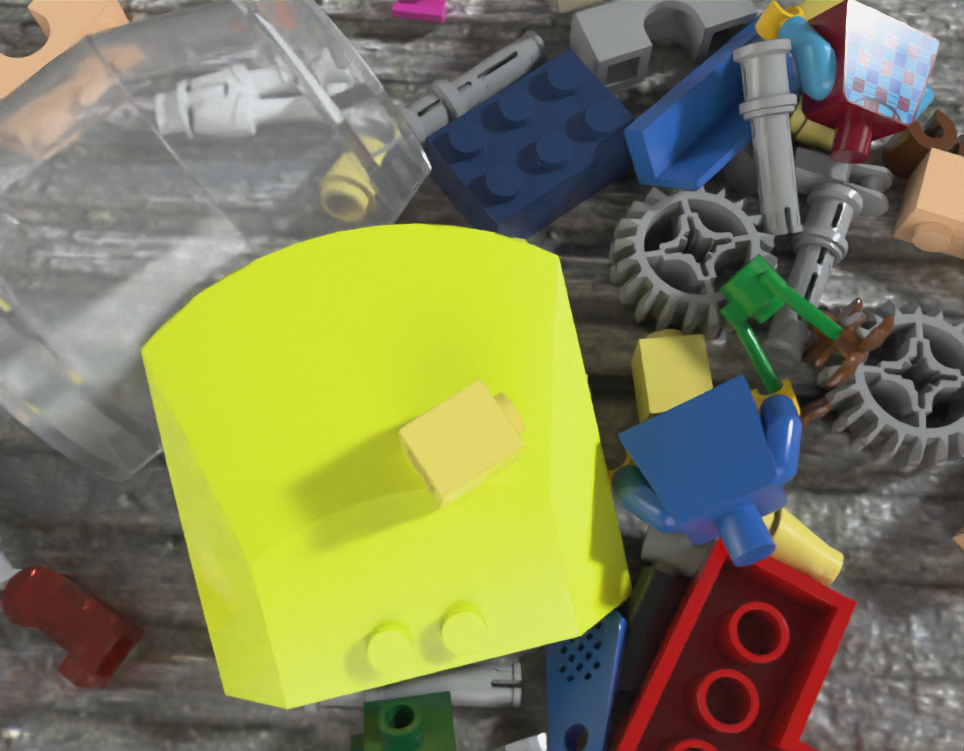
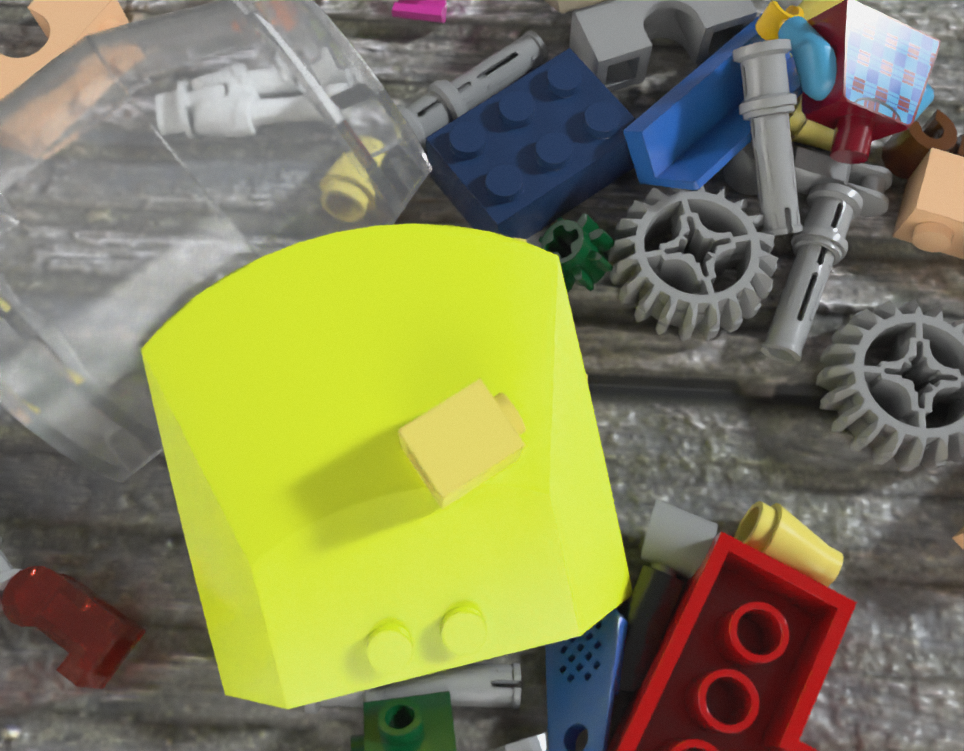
blue torso [606,374,802,566] -> none
light yellow brick [631,329,713,424] -> none
plant [719,254,895,429] -> none
none -> dark green gear [538,214,614,293]

